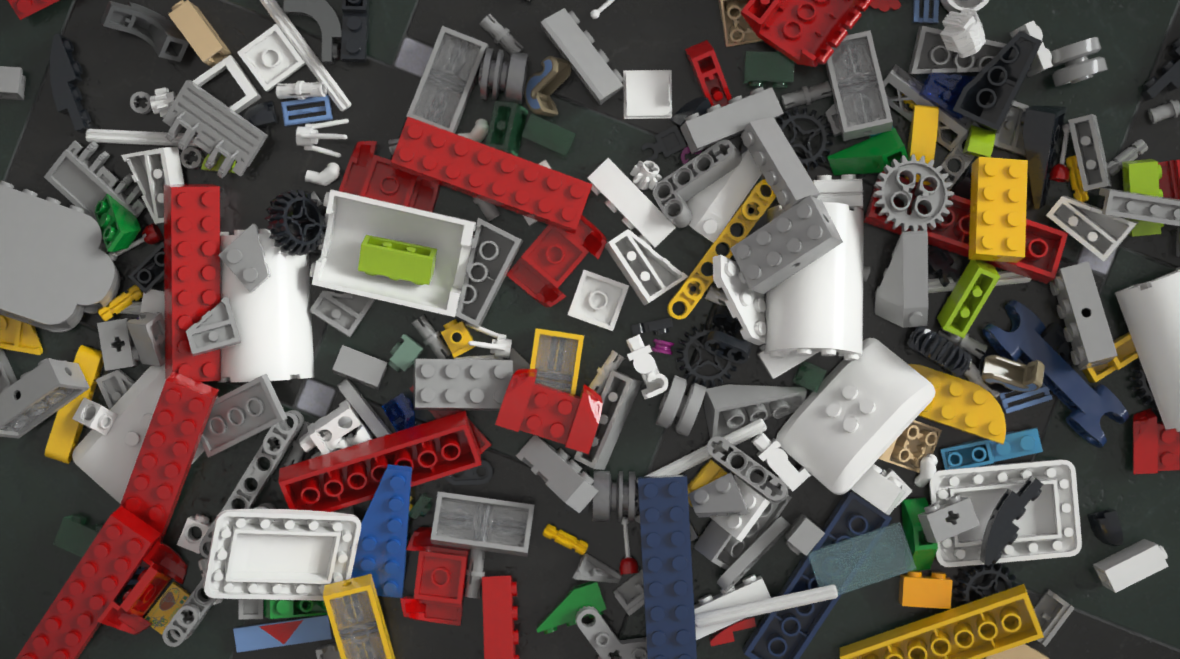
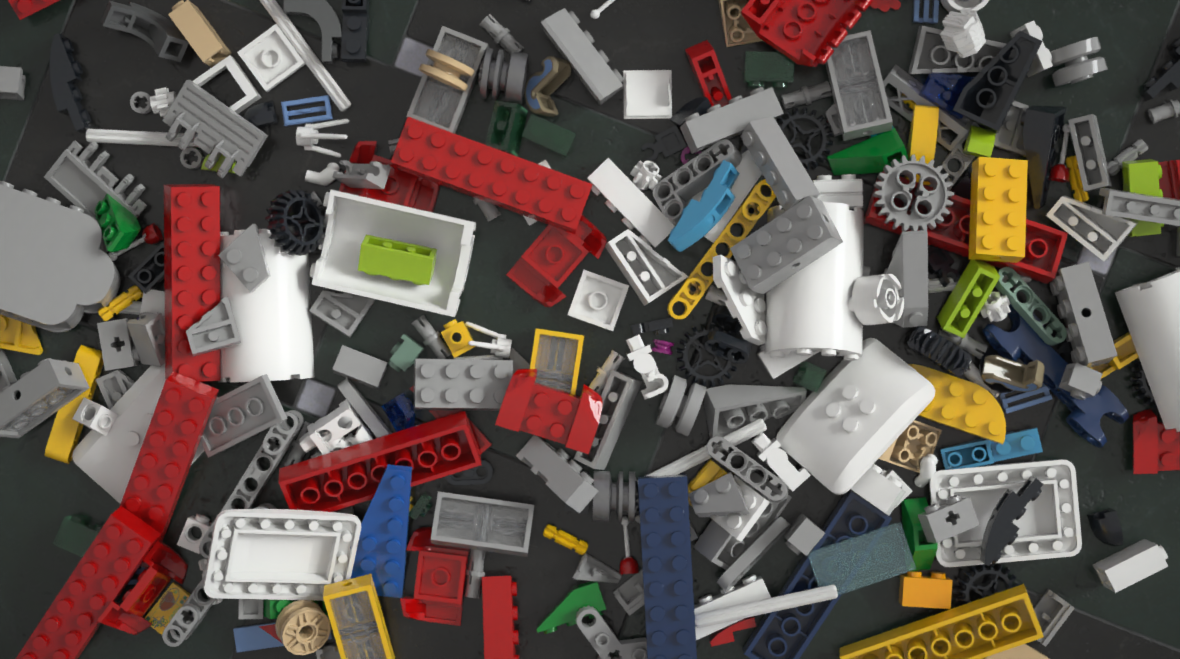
white wedge [121,147,184,224] -> none
white pin [276,80,327,100] -> none
light grey wedge [456,218,523,327] -> none
white arm [458,119,490,143] -> none
none -> tan wheel [275,600,331,655]
none -> light grey hinge [333,160,391,189]
none -> tan wheel [419,49,475,92]
none -> dark azure slope [668,160,739,252]
none -> white brick [848,274,904,325]
none -> white gear [980,292,1011,322]
none -> sand green beam [995,267,1067,346]
none -> light grey brick [1059,362,1103,400]

